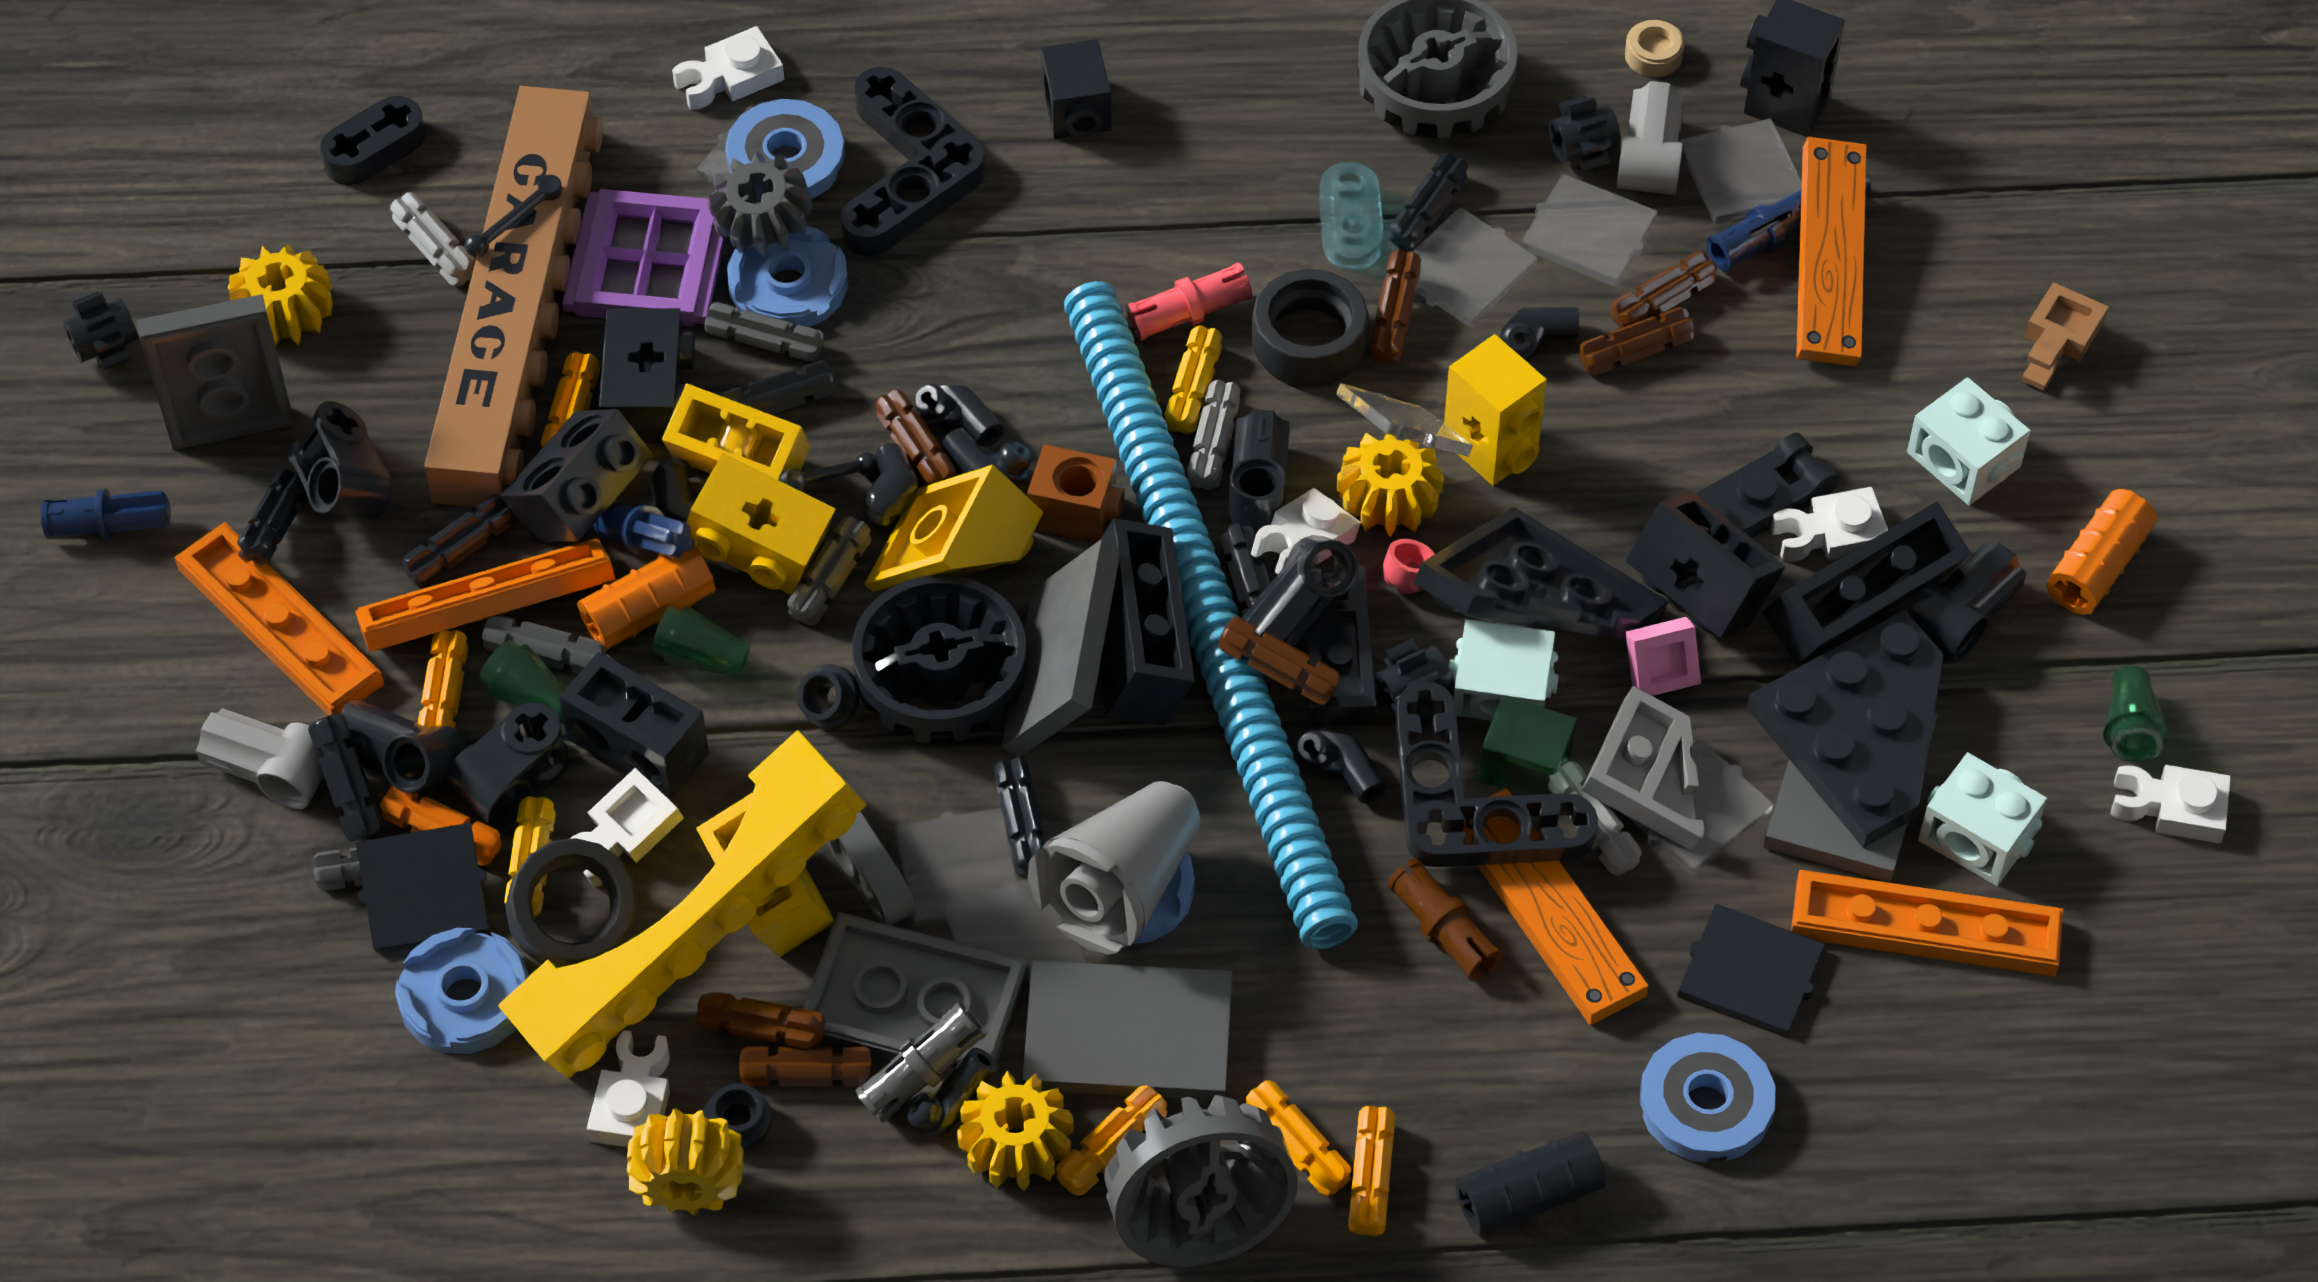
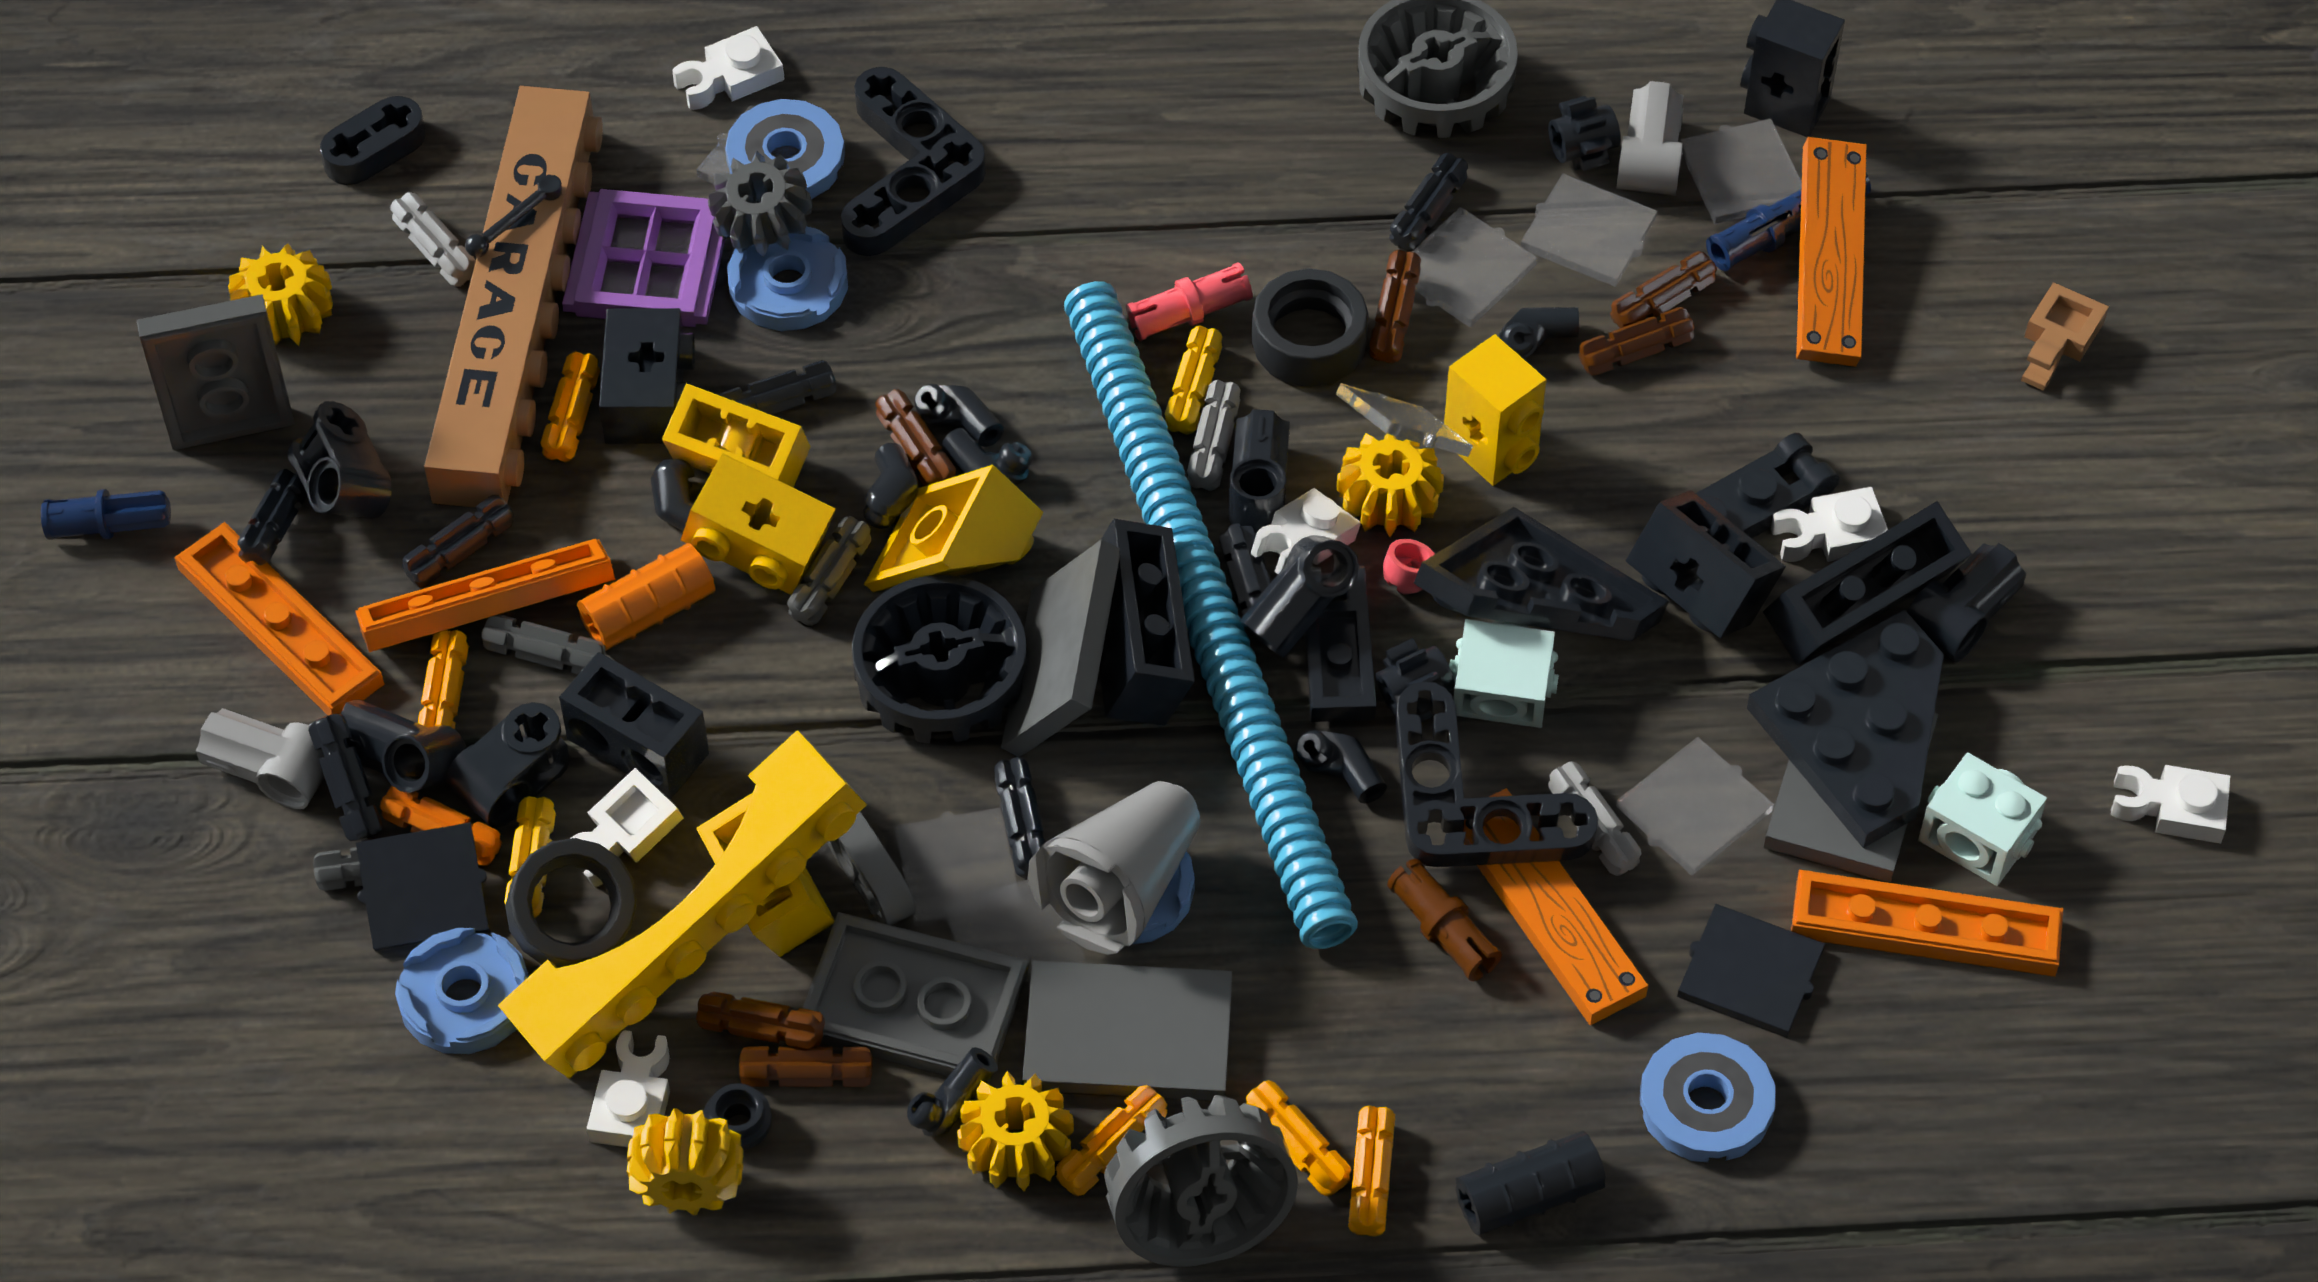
black gear [63,291,139,370] -> none
clear green cone [480,640,566,725] -> none
black brick [500,409,653,542] -> none
dark blue axle [593,500,695,559] -> none
clear green cone [651,605,751,679] -> none
dark grey axle [705,302,824,362] -> none
black hinge [779,452,878,491] -> none
black plate [797,664,860,729] -> none
dark grey pin [856,1002,987,1123] -> none
dark orange brick [1027,444,1125,544] -> none
black brick [1040,39,1112,139] -> none
reddish brown axle [1218,617,1341,705] -> none
clear light blue plate [1319,162,1383,270] -> none
clear green panel [1478,695,1577,789] -> none
light grey wing [1581,686,1705,851] -> none
tan tile [1625,20,1685,77] -> none
bright pink plate [1626,617,1701,696] -> none
light aqua head [1907,377,2030,506] -> none
orange axle [2046,489,2158,615] -> none
clear green cone [2103,666,2169,763] -> none

